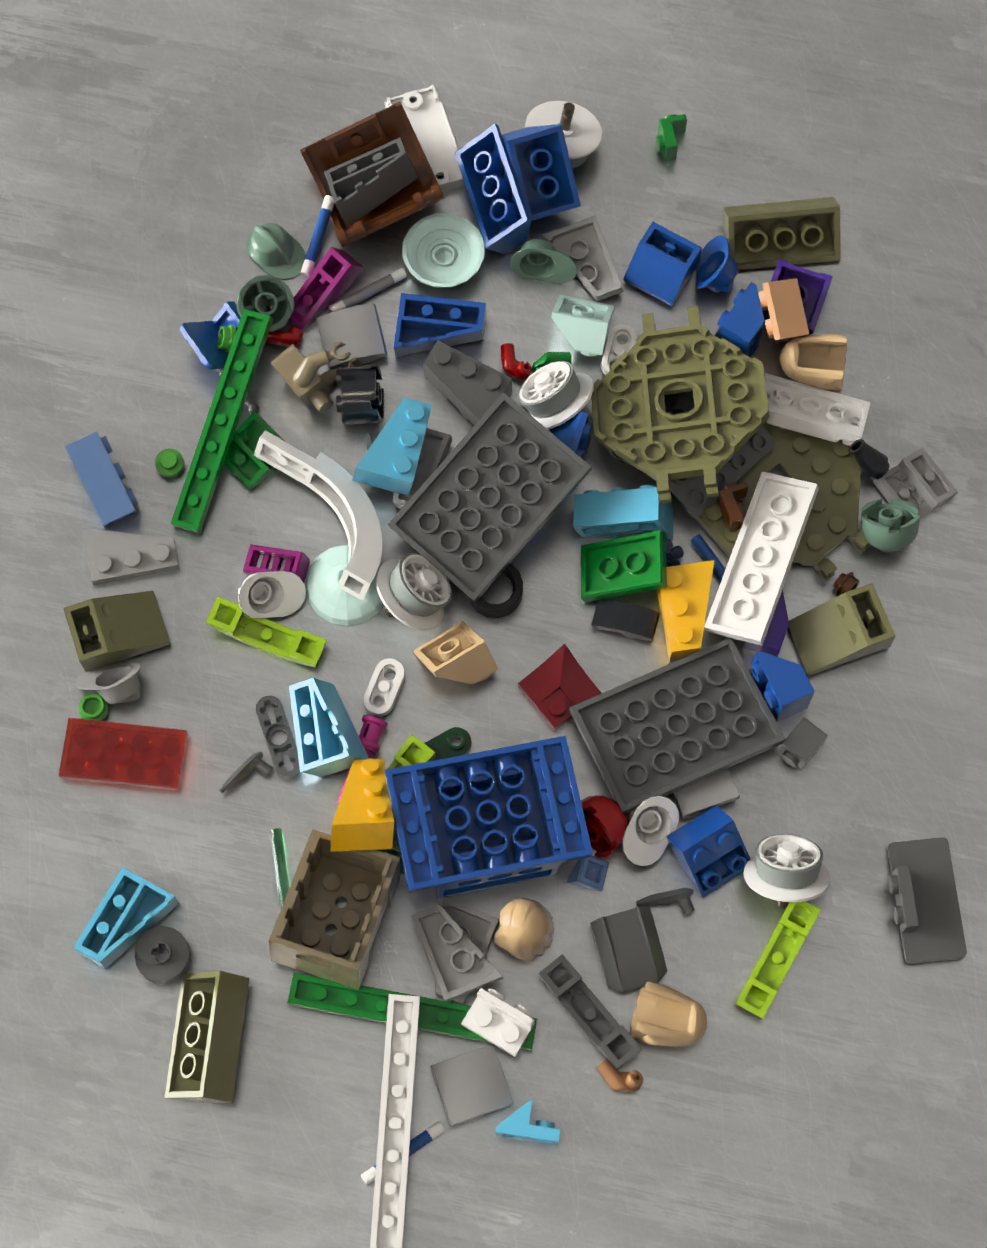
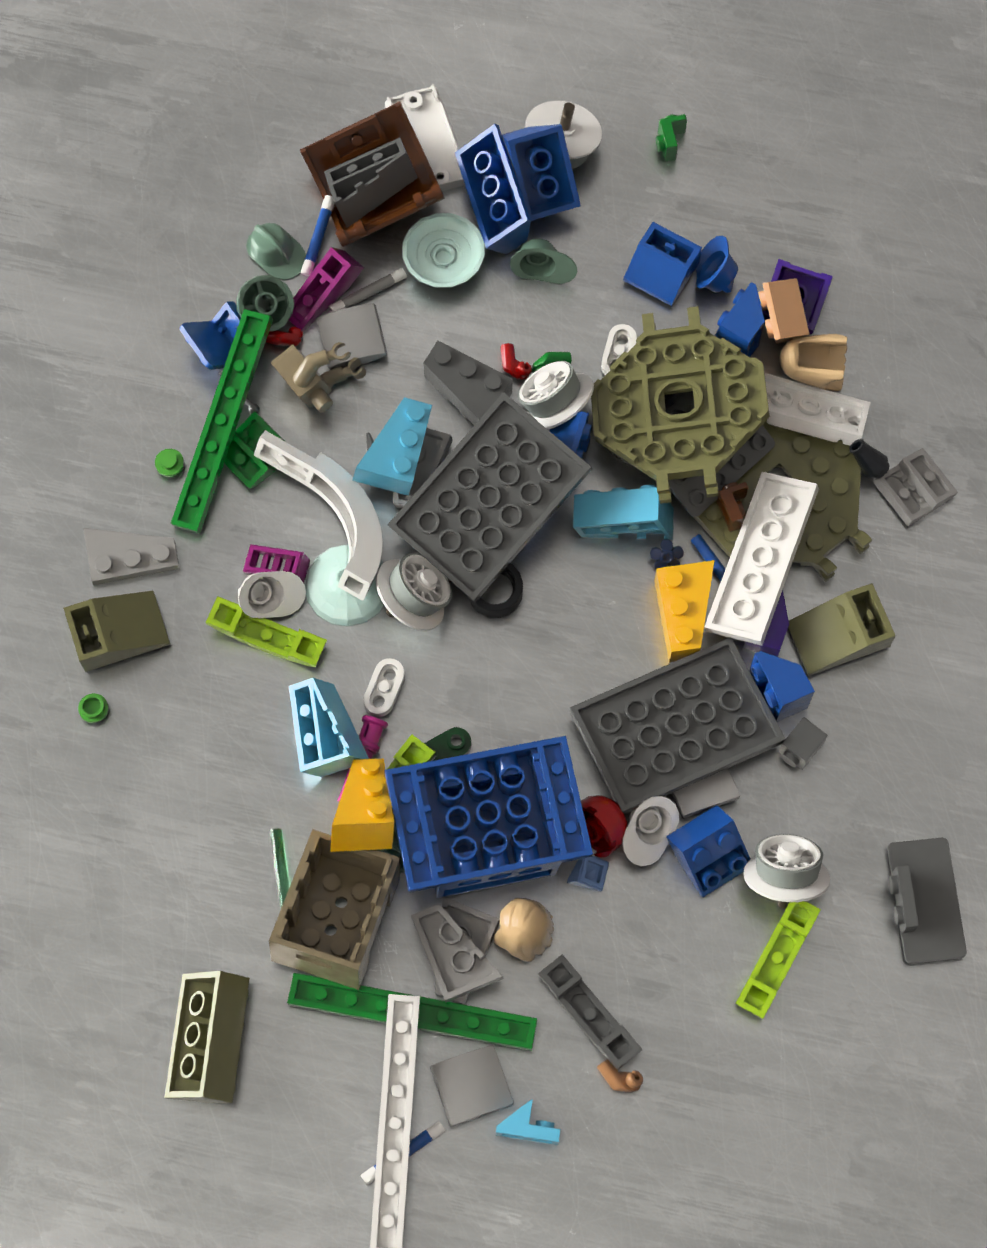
clear red plate [58,718,188,791] -> none
medium blue wedge [65,432,138,527] -> none
medium azure wedge [73,867,180,969] -> none
light grey piece [76,663,141,704] -> none
dark grey piece [135,926,191,984] -> none
bright green plate [217,324,236,353] -> none
dark grey bar [219,752,273,793] -> none
dark grey beam [256,696,301,780] -> none
black brick [336,365,384,425] -> none
blue wedge [393,293,487,357] -> none
tan slope [413,621,498,685] -> none
white bracket [461,988,535,1057] -> none
dark red plate [518,644,601,731] -> none
light grey wing [543,215,623,301] -> none
light aqua slope [551,295,615,356] -> none
green tile [581,530,667,602] -> none
dark grey slope [590,906,667,992] -> none
black slope [591,599,660,641] -> none
tan hair [629,981,707,1047] -> none
dark grey bar [636,888,695,915] -> none
olive slope [723,197,841,270] -> none
reddish brown plate [833,572,859,597] -> none
sand green cylinder [861,499,920,553] -> none

